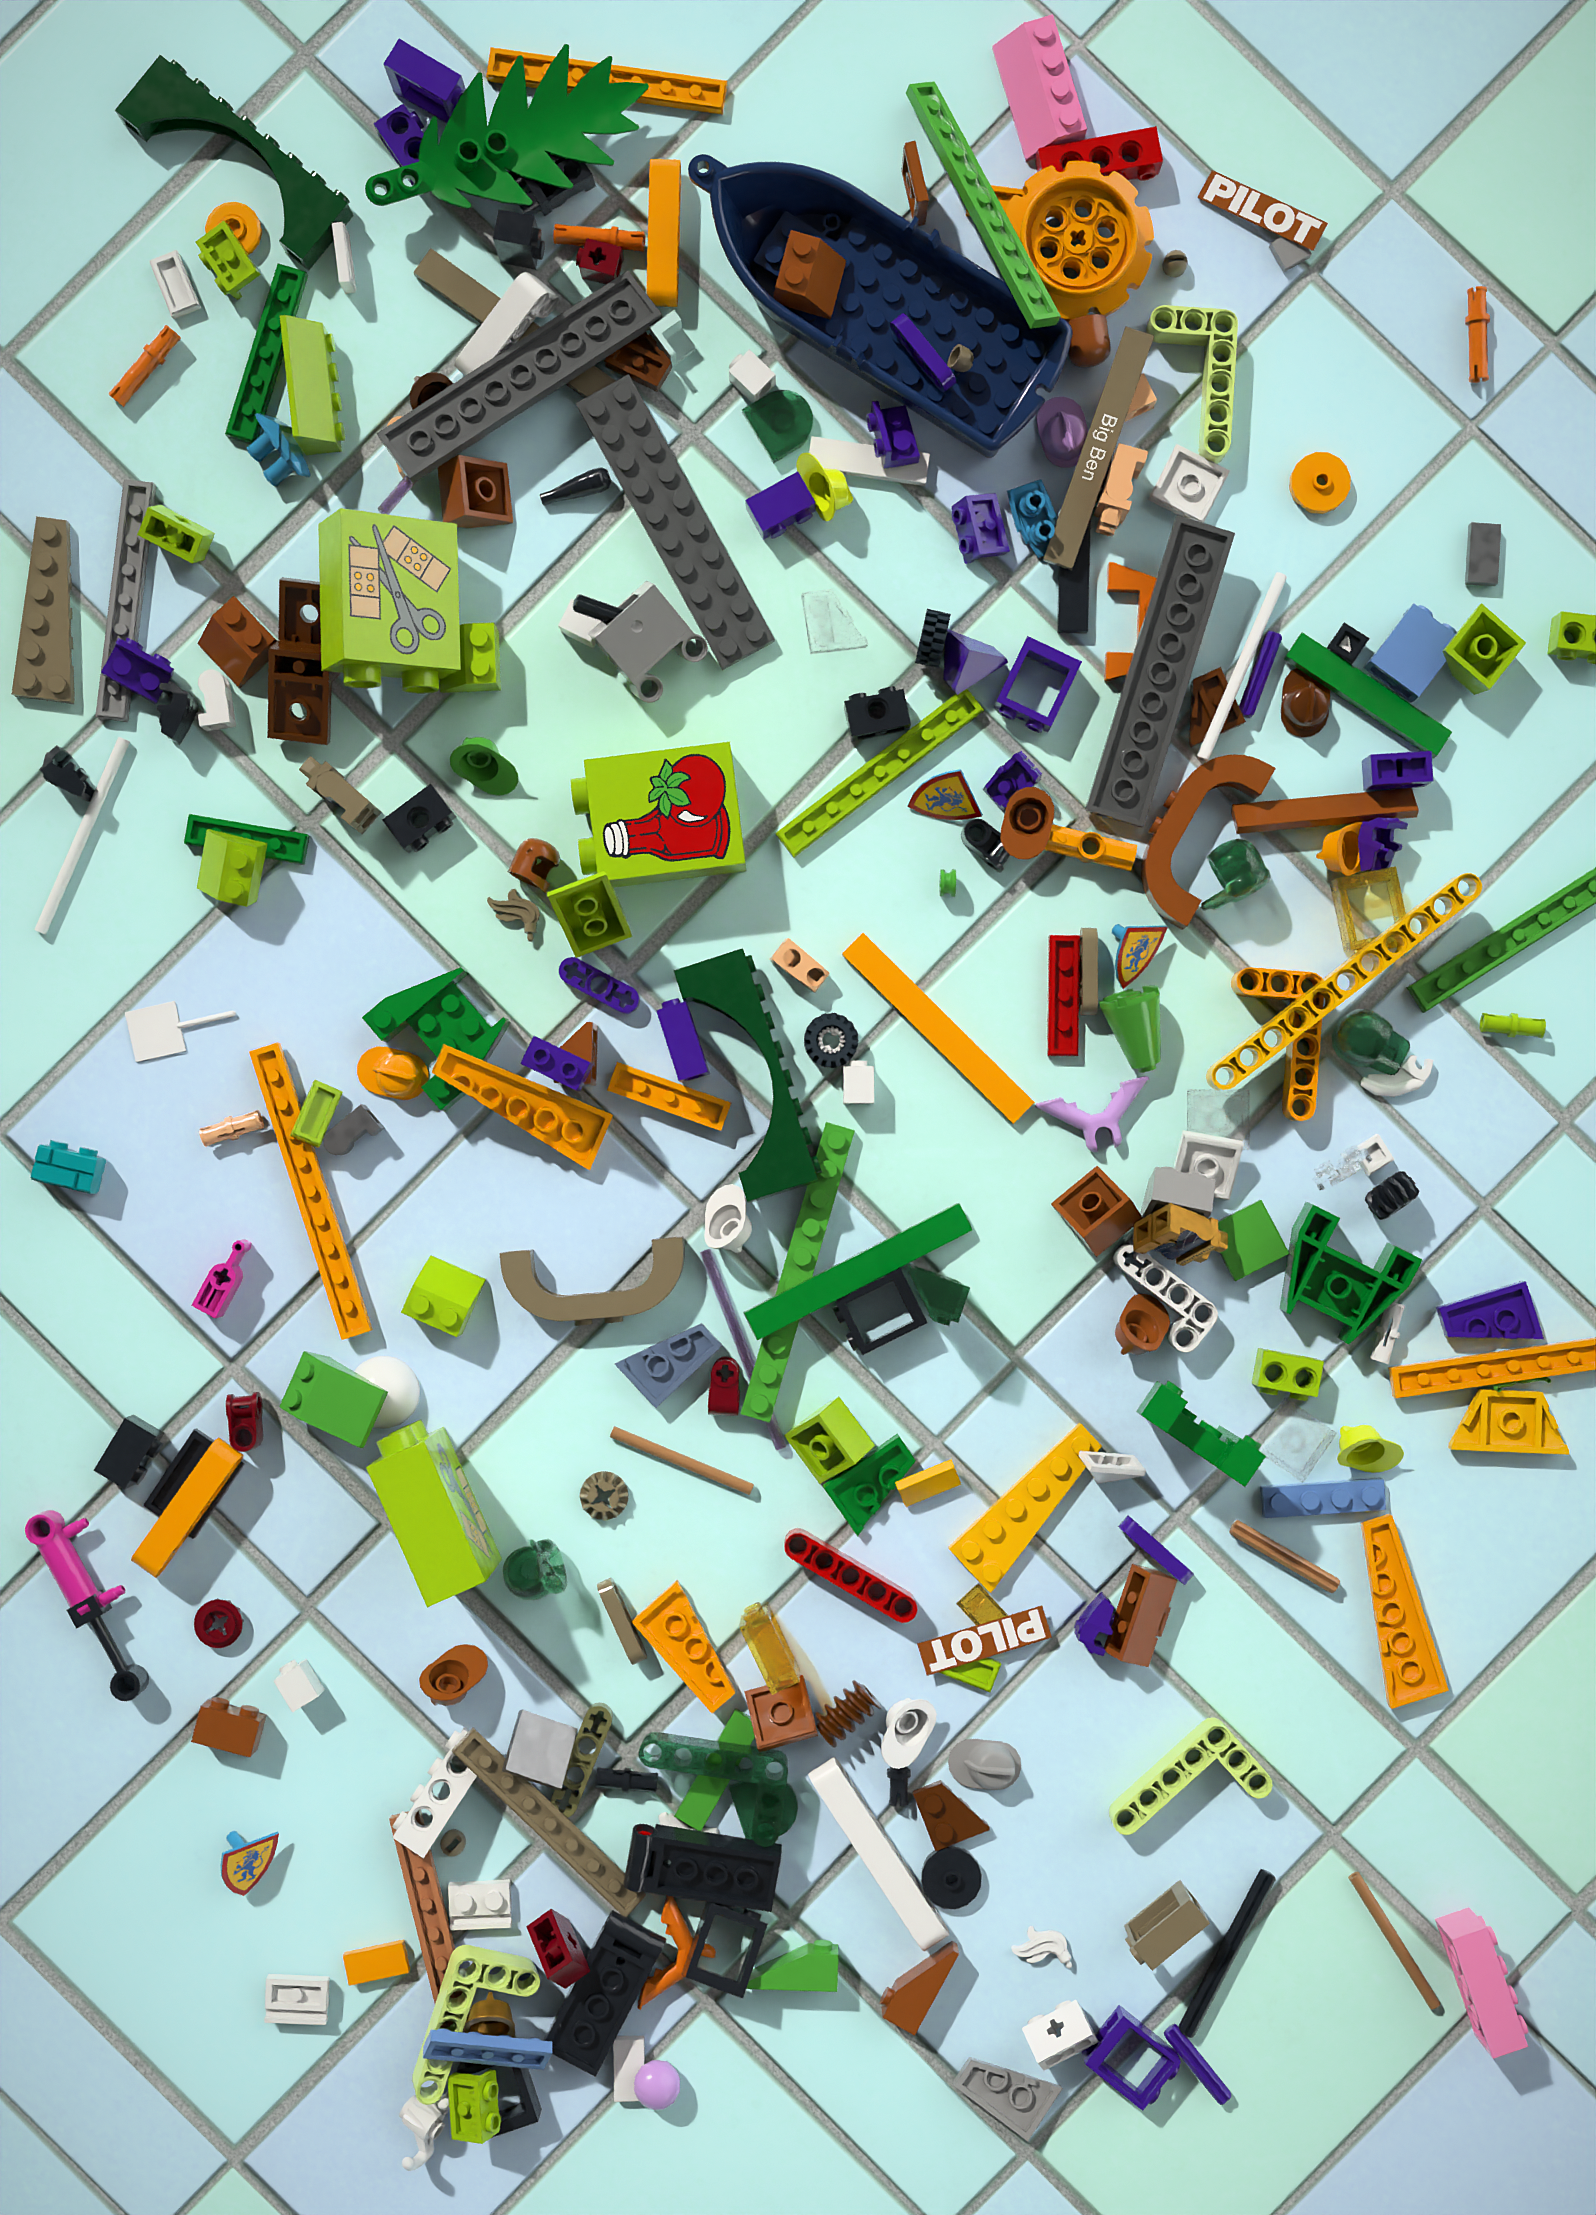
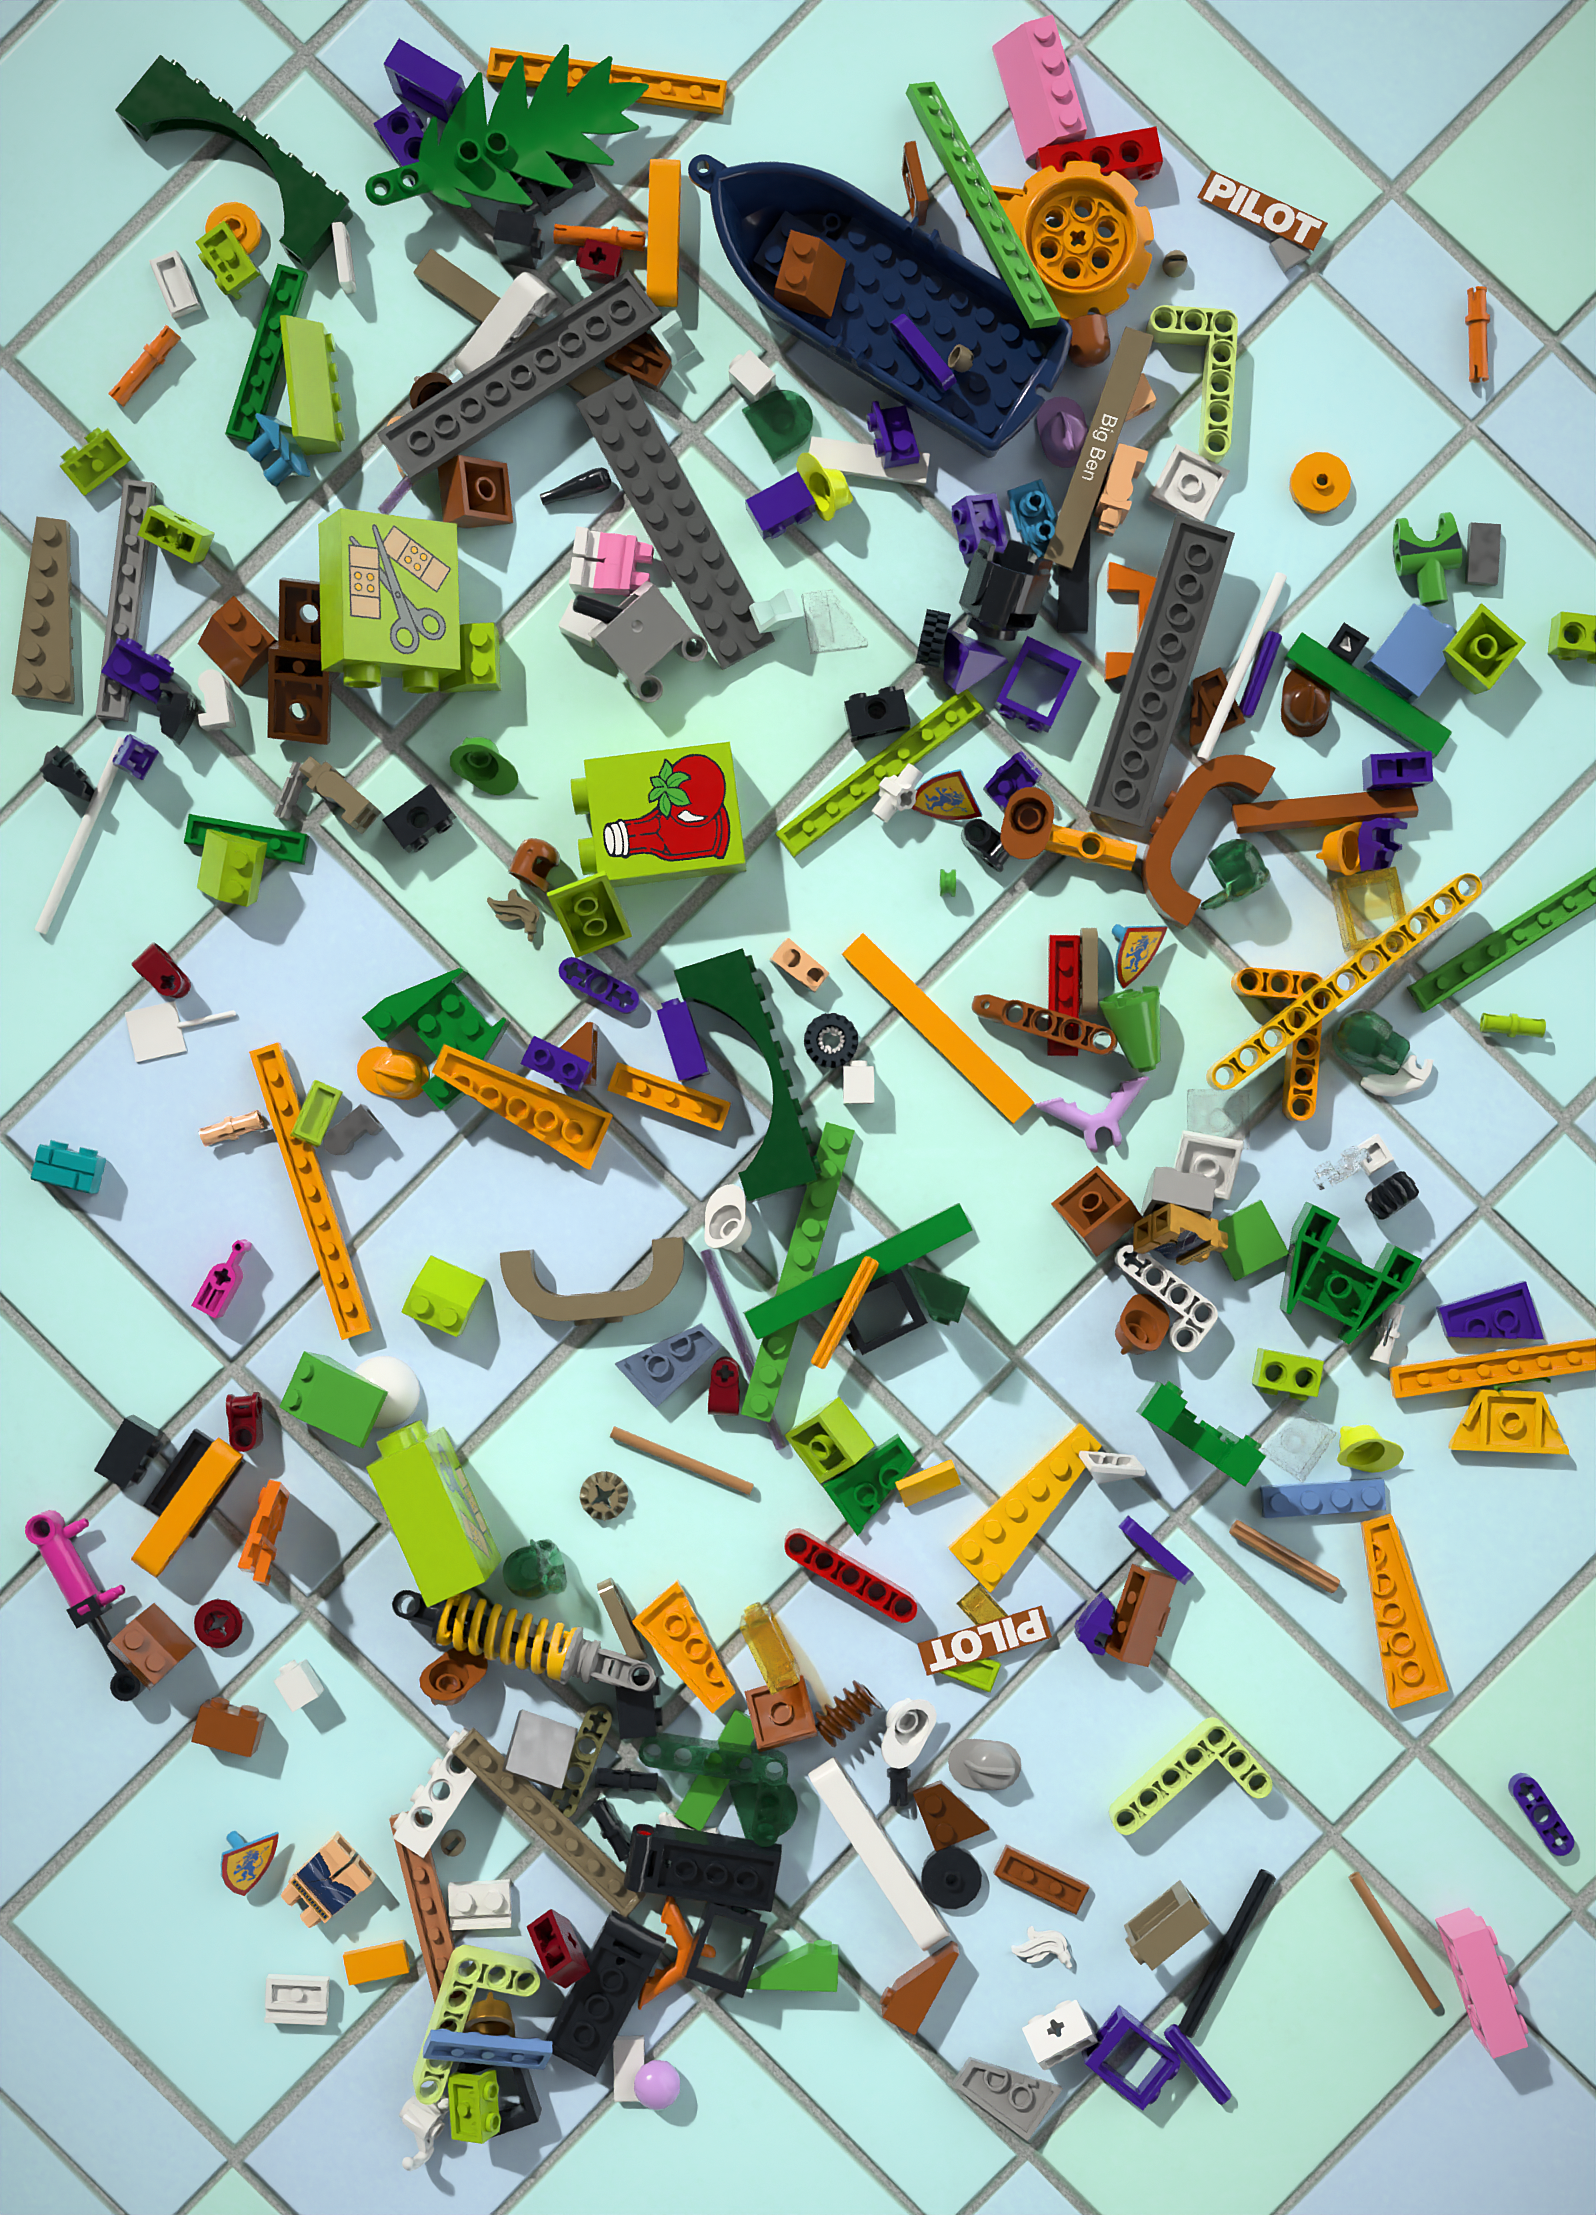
none -> lime bracket [59,427,132,496]
none -> dark orange slope [107,1603,196,1691]
none -> dark purple hand [112,734,159,780]
none -> dark red piece [131,942,191,999]
none -> orange wing [238,1480,290,1586]
none -> light grey axle [273,762,306,821]
none -> hips [281,1831,377,1928]
none -> piece [392,1590,656,1692]
none -> bright pink hips [569,526,654,597]
none -> black pin [588,1797,630,1862]
none -> black brick [615,1669,663,1739]
none -> light aqua panel [749,588,803,634]
none -> light orange axle [811,1256,879,1369]
none -> white axle [871,763,924,823]
none -> black piece [959,538,1053,641]
none -> dark orange piece [971,994,1118,1056]
none -> dark orange tile [993,1844,1090,1915]
none -> bright green connector [1393,512,1462,607]
none -> dark purple beam [1508,1773,1574,1856]

